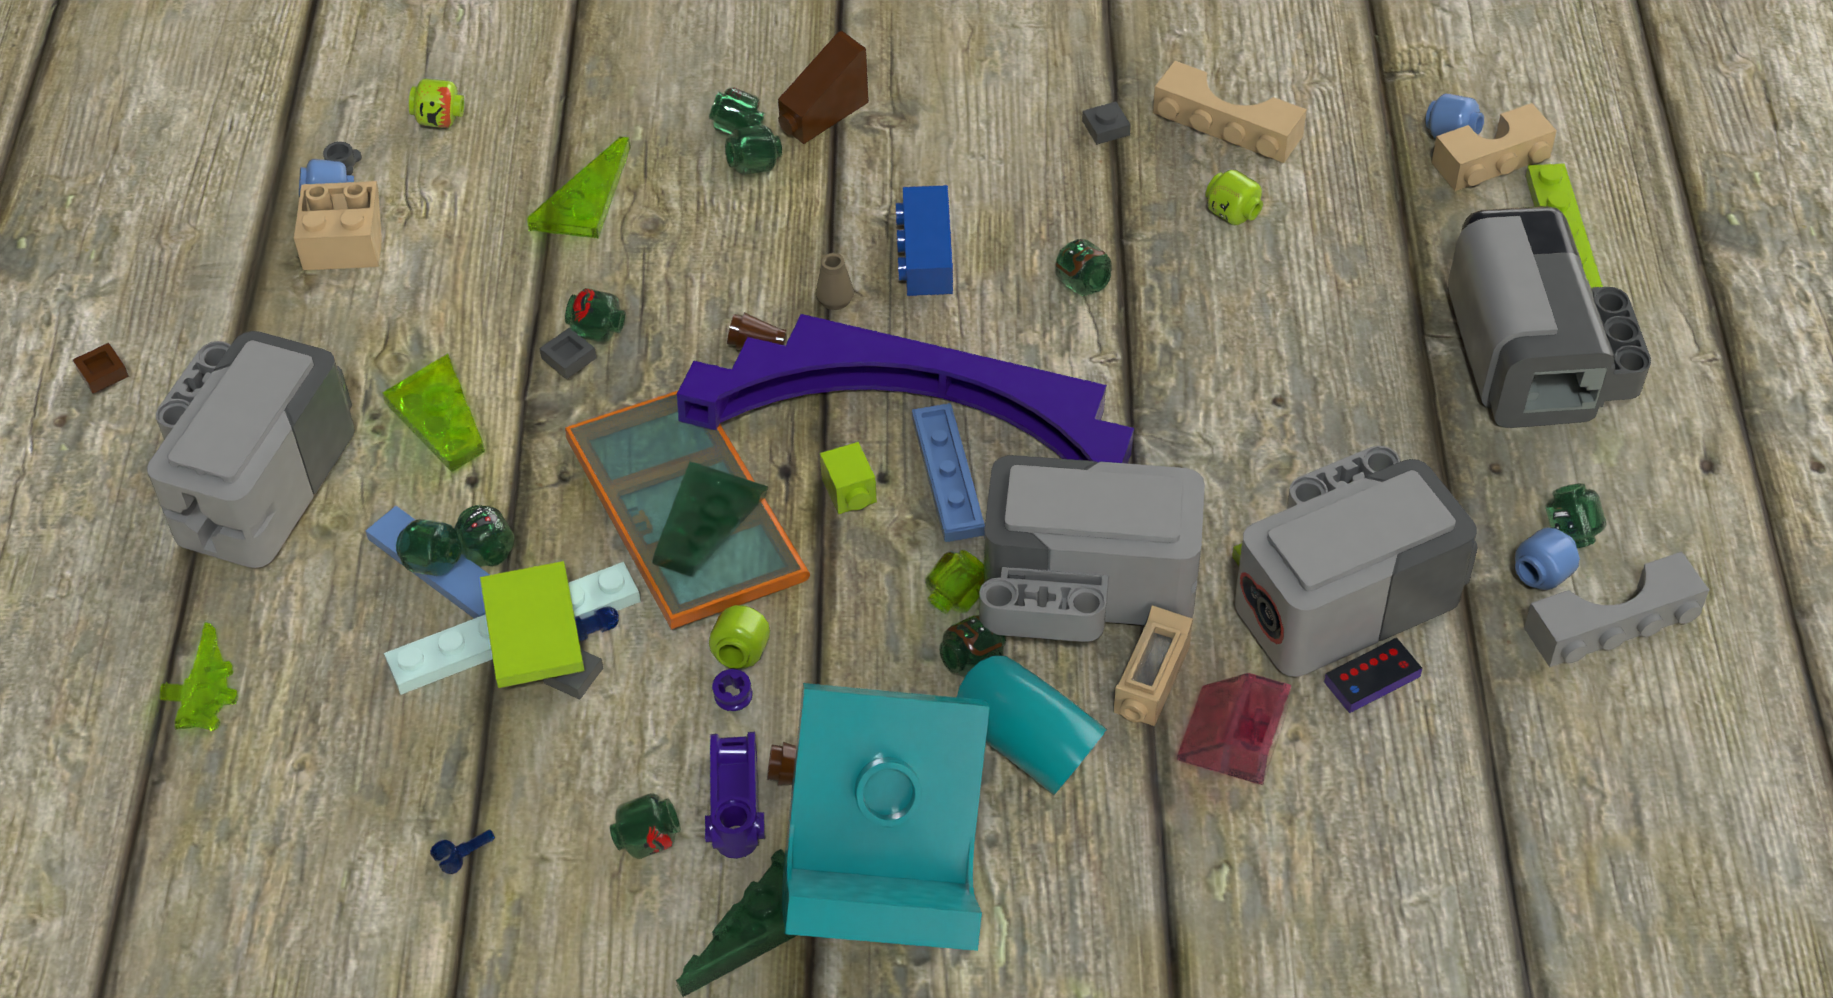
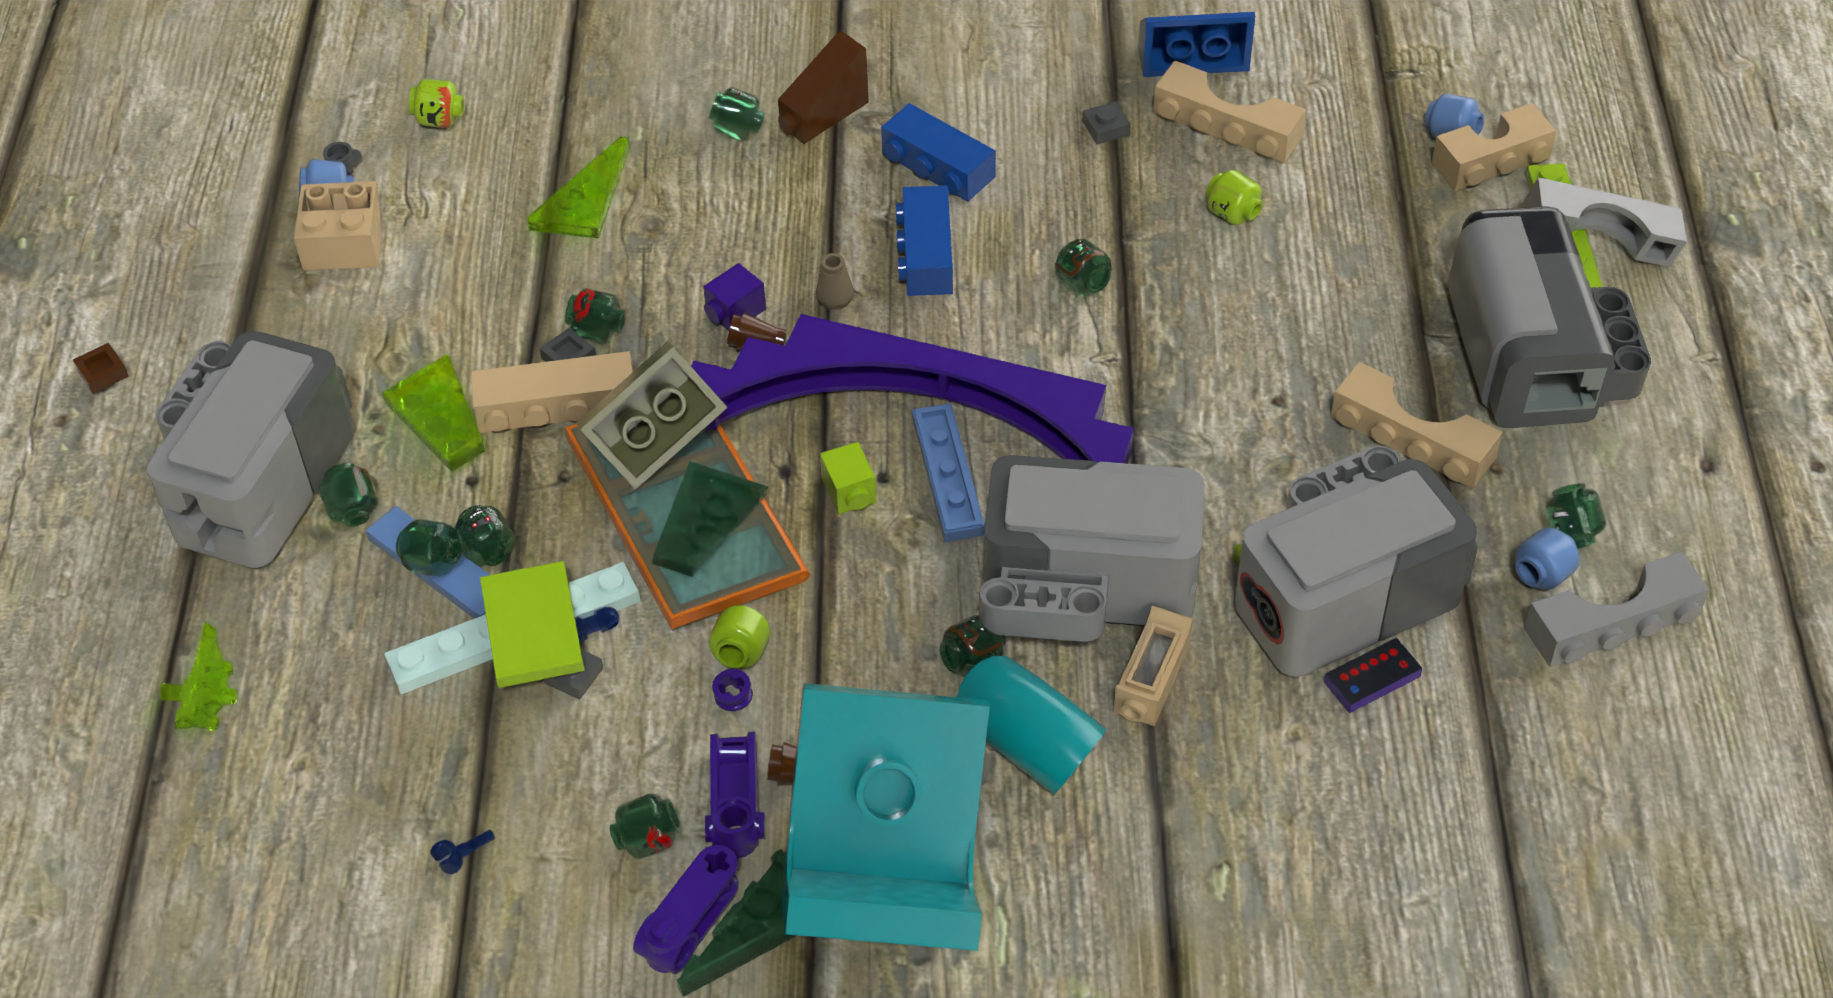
clear green head [725,124,782,175] -> none
clear neon green head [925,550,984,614] -> none
clear pink slope [1177,673,1291,785] -> none
none -> clear green head [319,463,379,527]
none -> tan brick [471,351,633,433]
none -> olive slope [576,341,728,490]
none -> dark purple piece [633,845,738,974]
none -> dark purple brick [703,263,766,331]
none -> blue brick [881,103,996,202]
none -> blue slope [1138,12,1255,77]
none -> tan arch [1331,362,1503,489]
none -> light grey arch [1522,177,1687,267]

